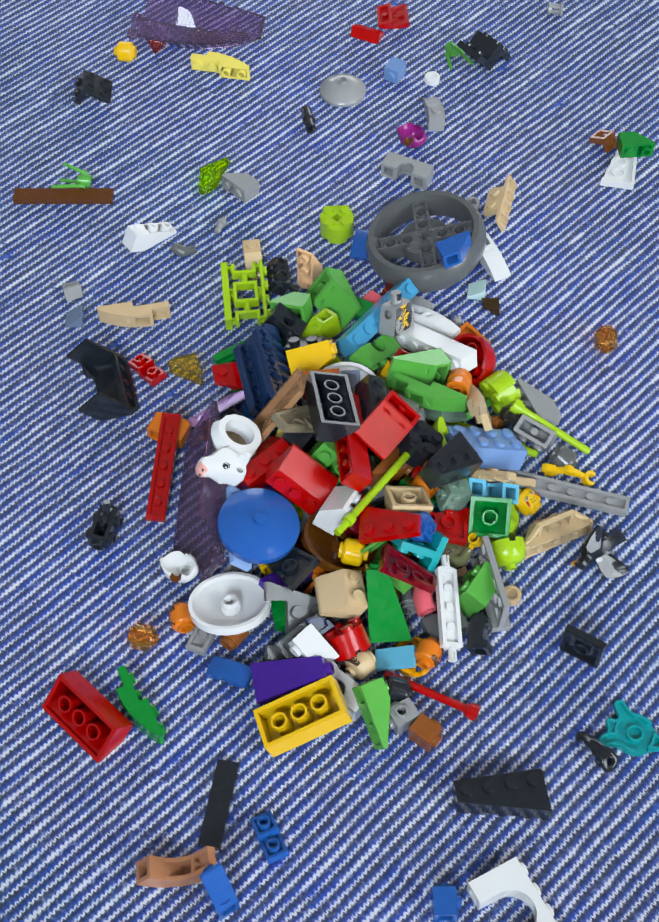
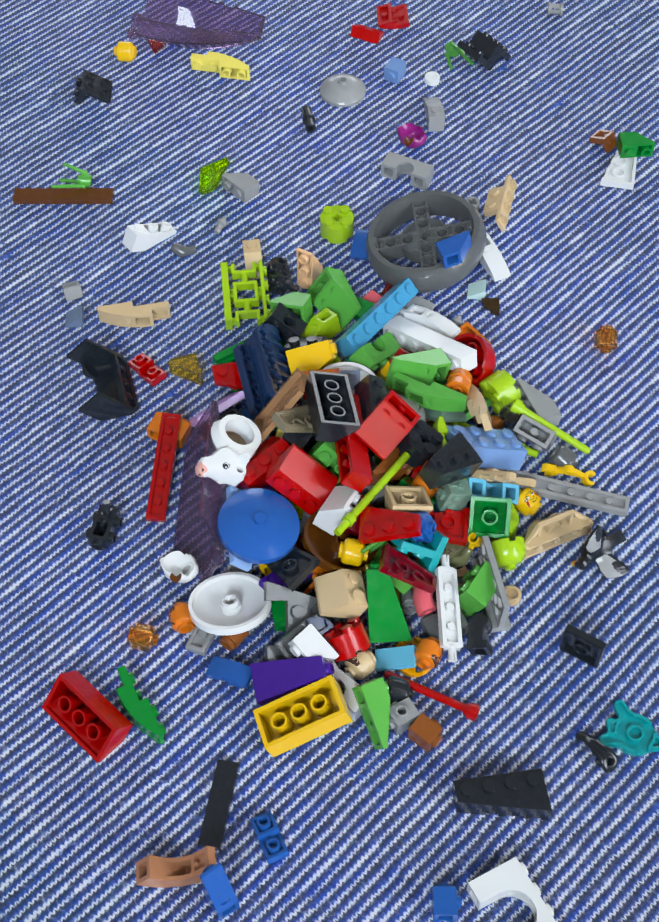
light grey torso [379,290,414,338] -> none

